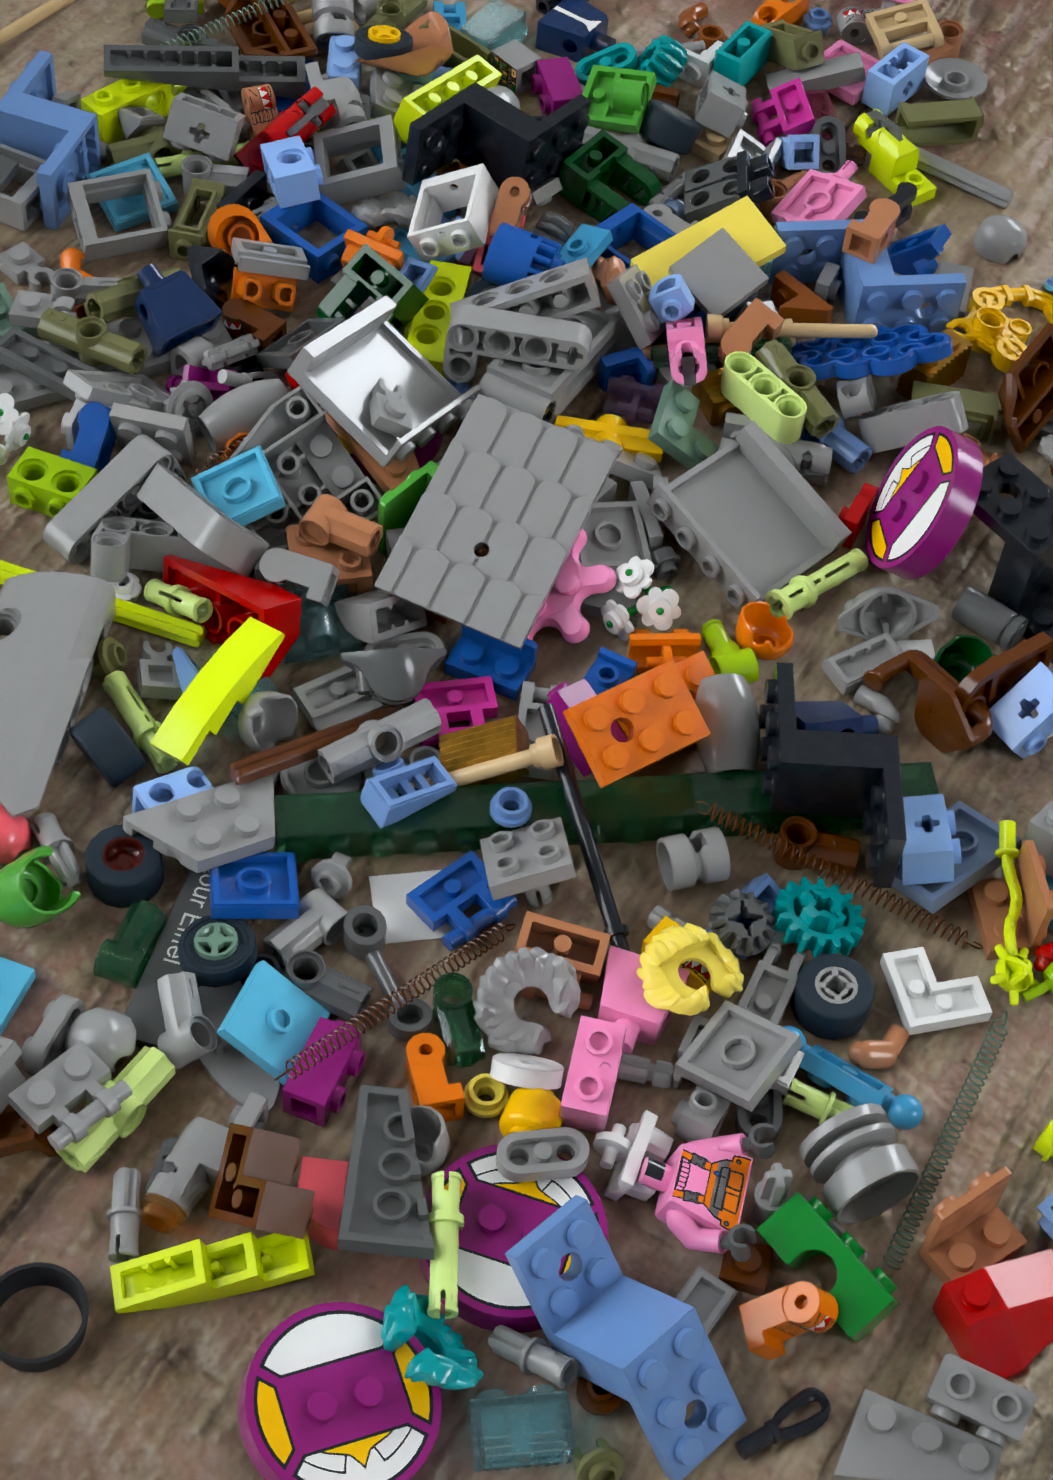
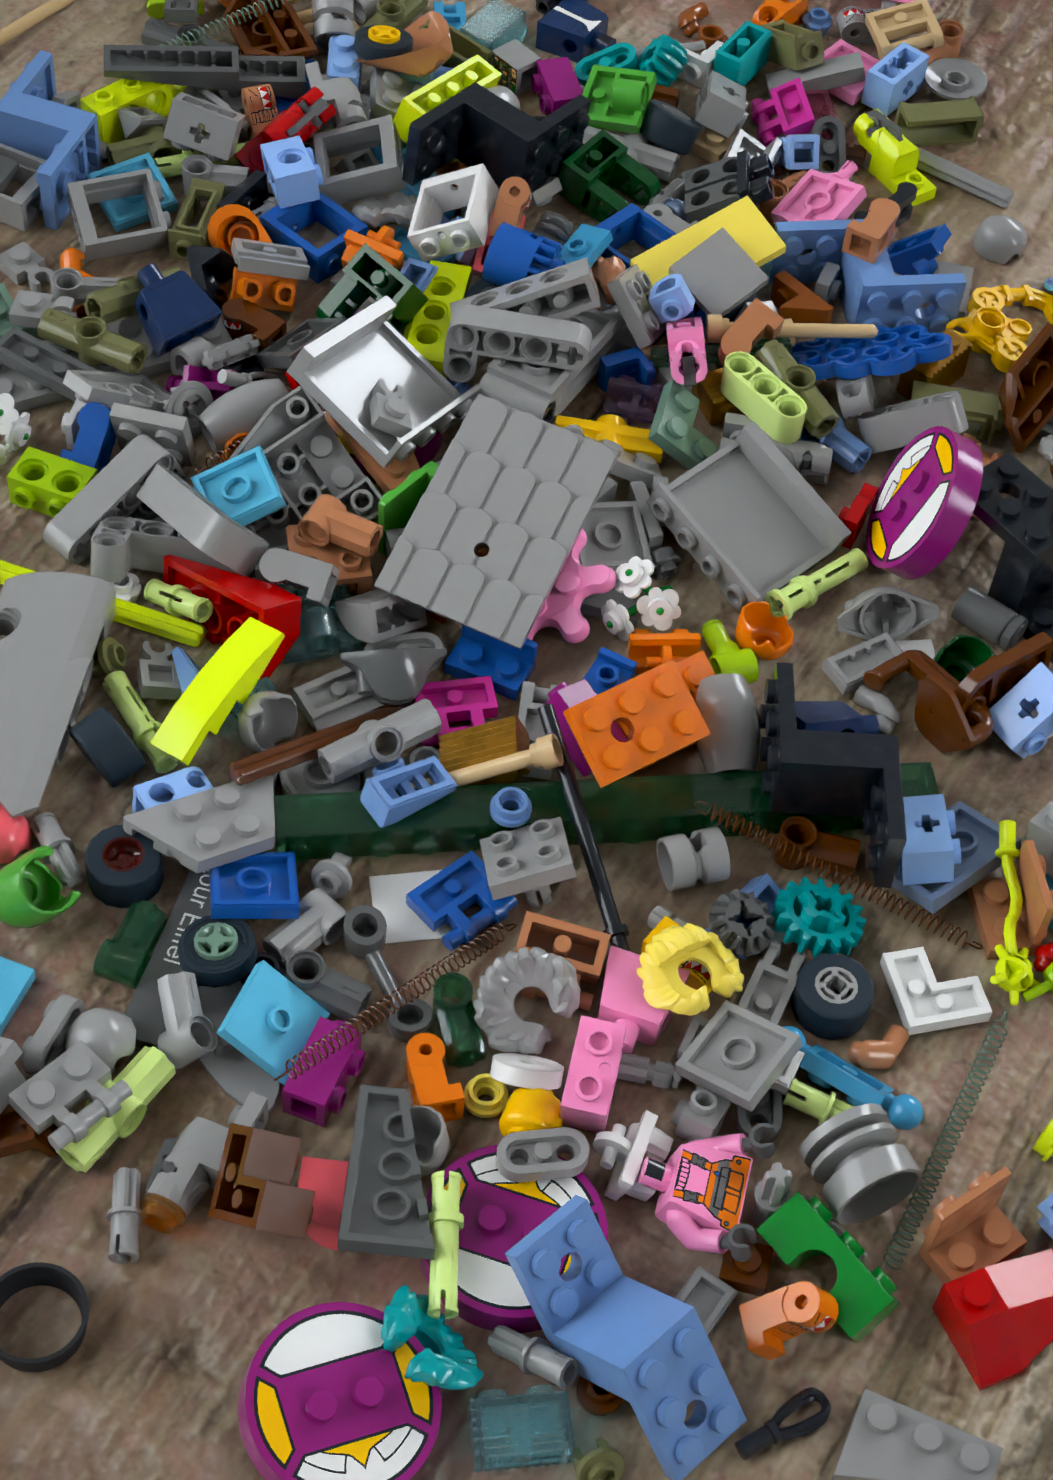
neon yellow slope [110,1230,315,1314] -> none
light grey bracket [923,1353,1037,1448] -> none

